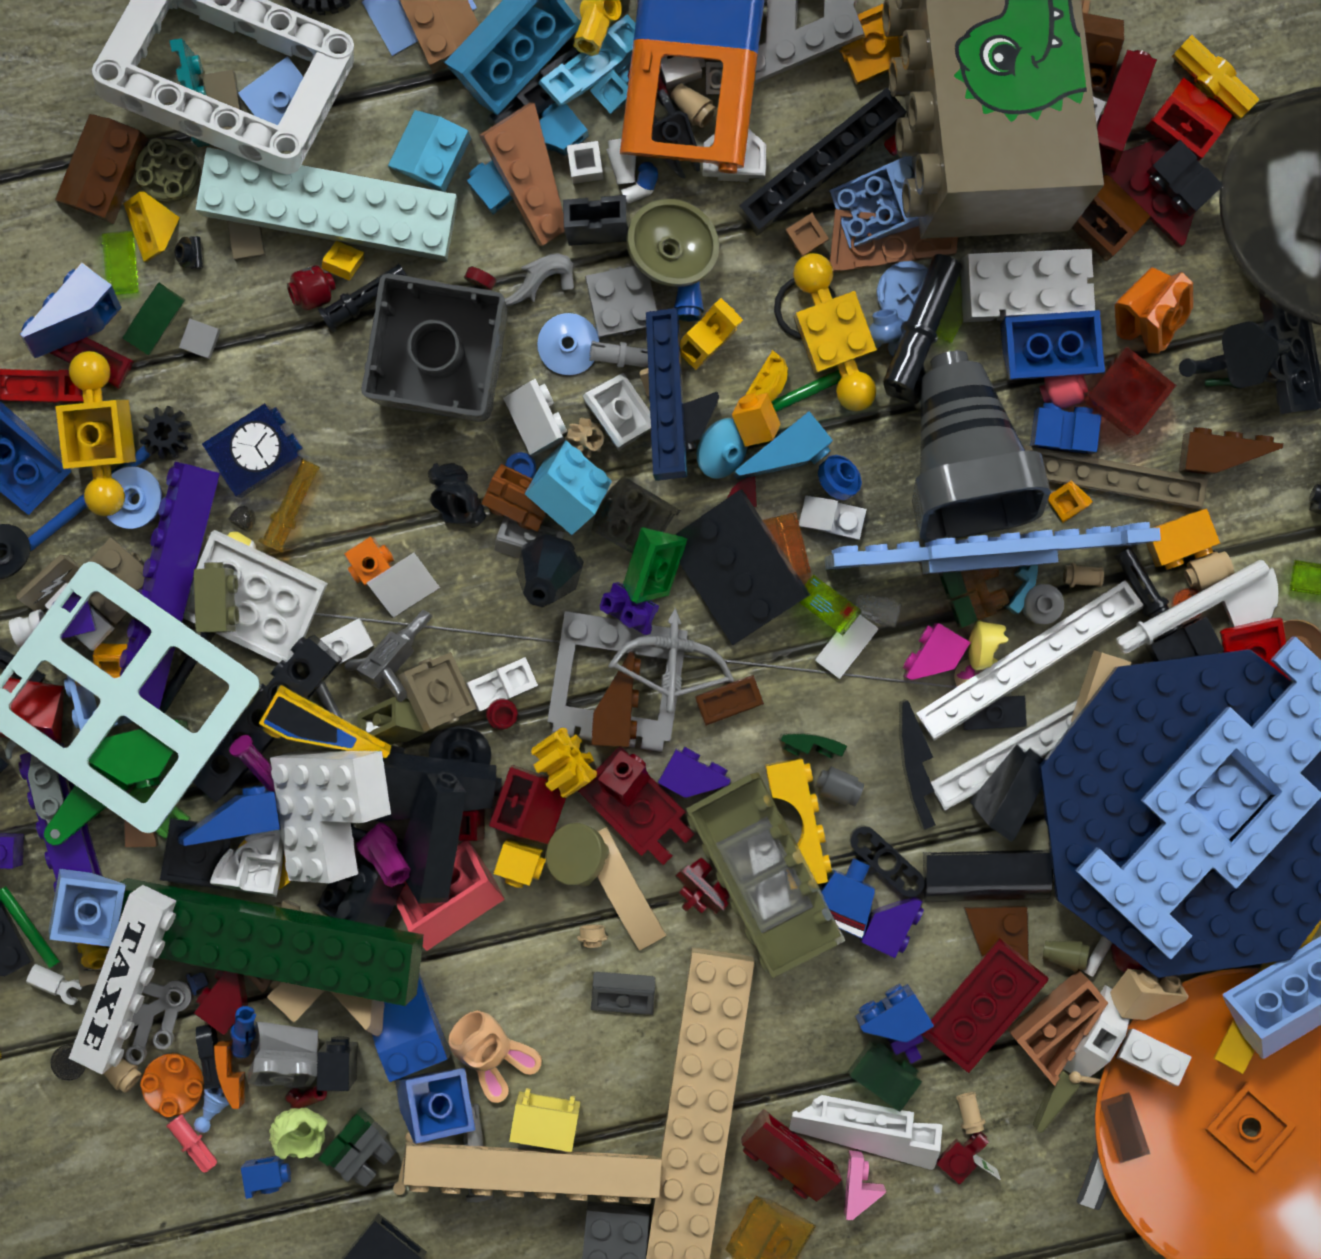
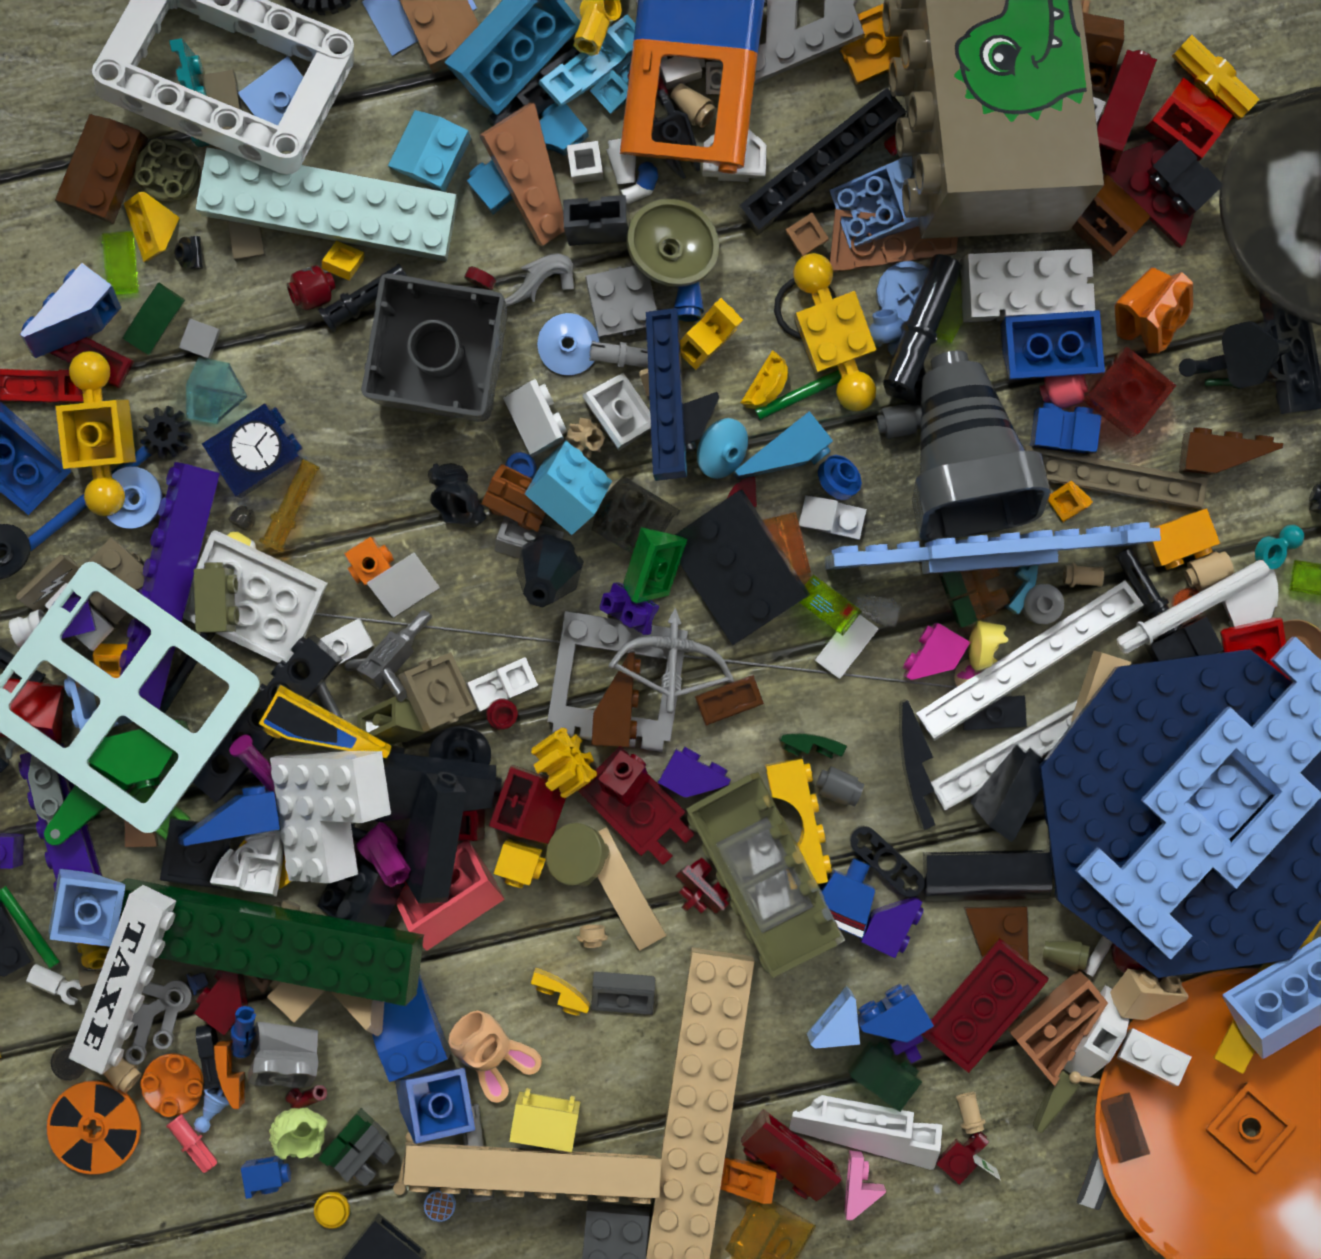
black brick [317,1036,358,1091] -> none
light orange brick [732,393,781,447] -> none
none -> orange piece [47,1080,141,1174]
none -> clear light blue slope [186,357,248,424]
none -> yellow piece [314,1192,350,1229]
none -> tile [424,1188,456,1222]
none -> yellow slope [531,968,590,1016]
none -> orange slope [720,1158,776,1204]
none -> light blue slope [806,986,860,1049]
none -> dark grey brick [876,403,921,439]
none -> teal plate [1255,525,1305,569]

